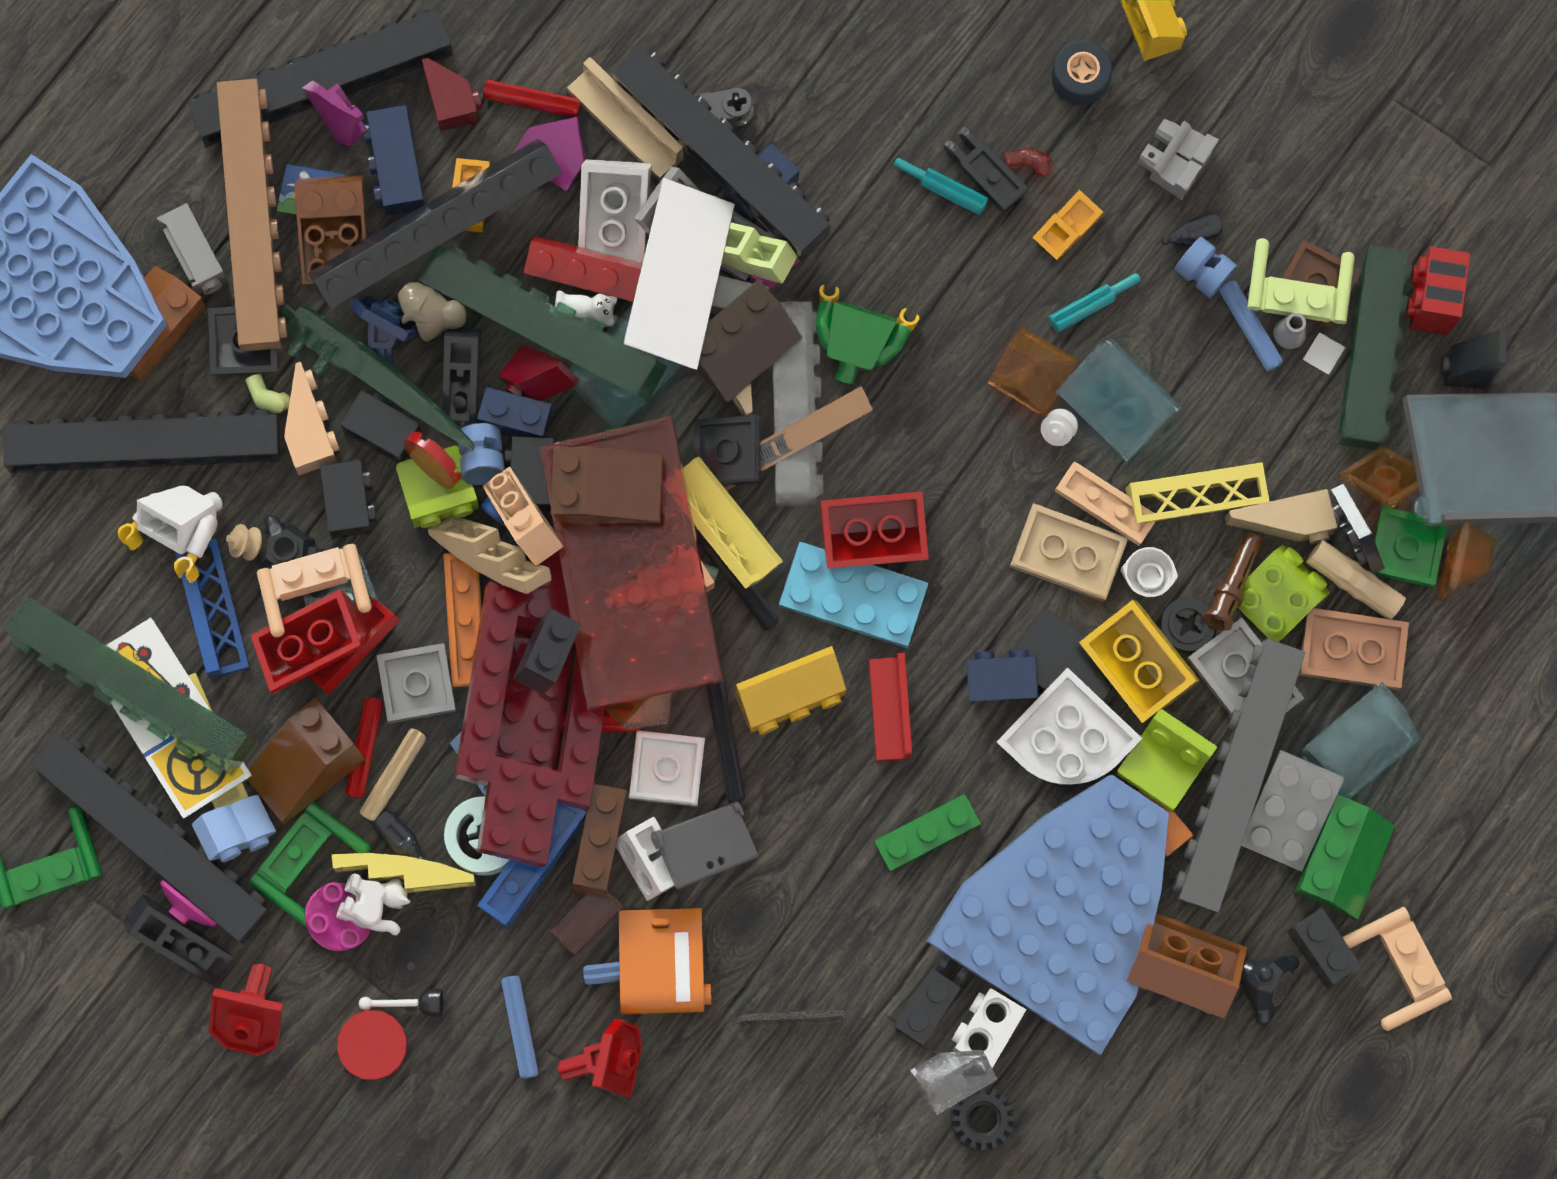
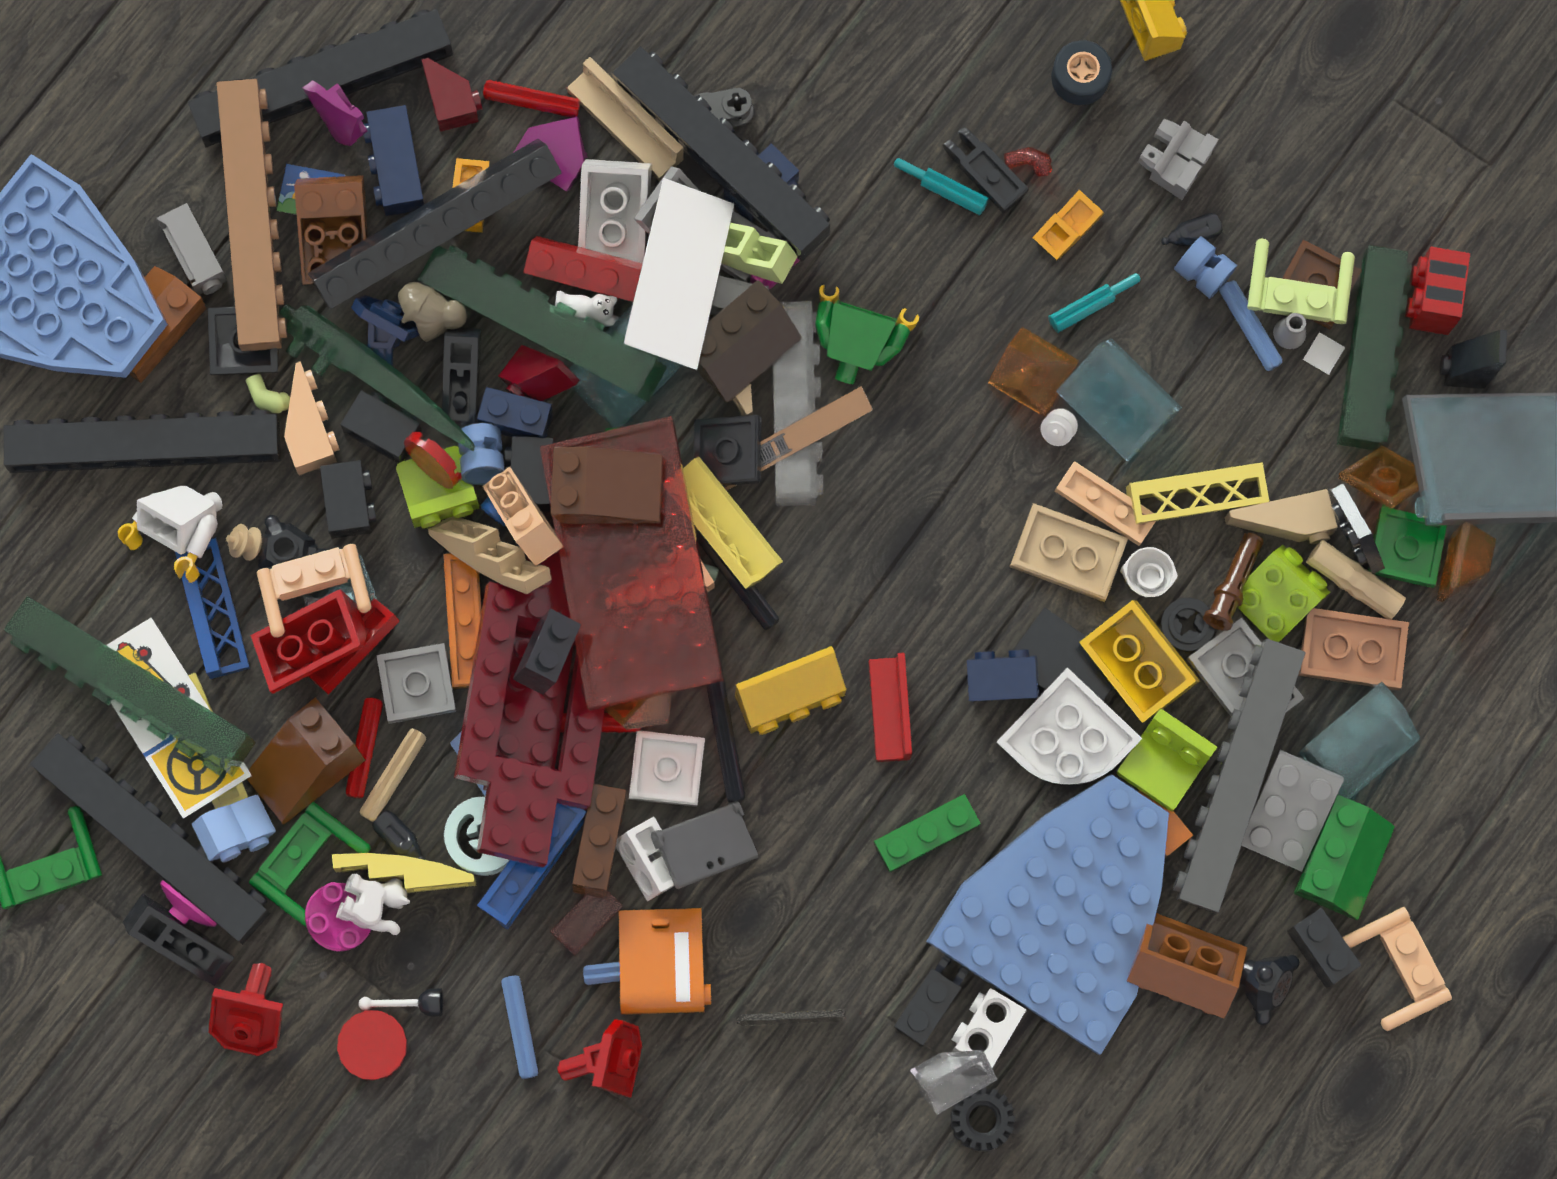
medium azure plate [779,542,928,648] -> none
red slope [819,492,929,569] -> none

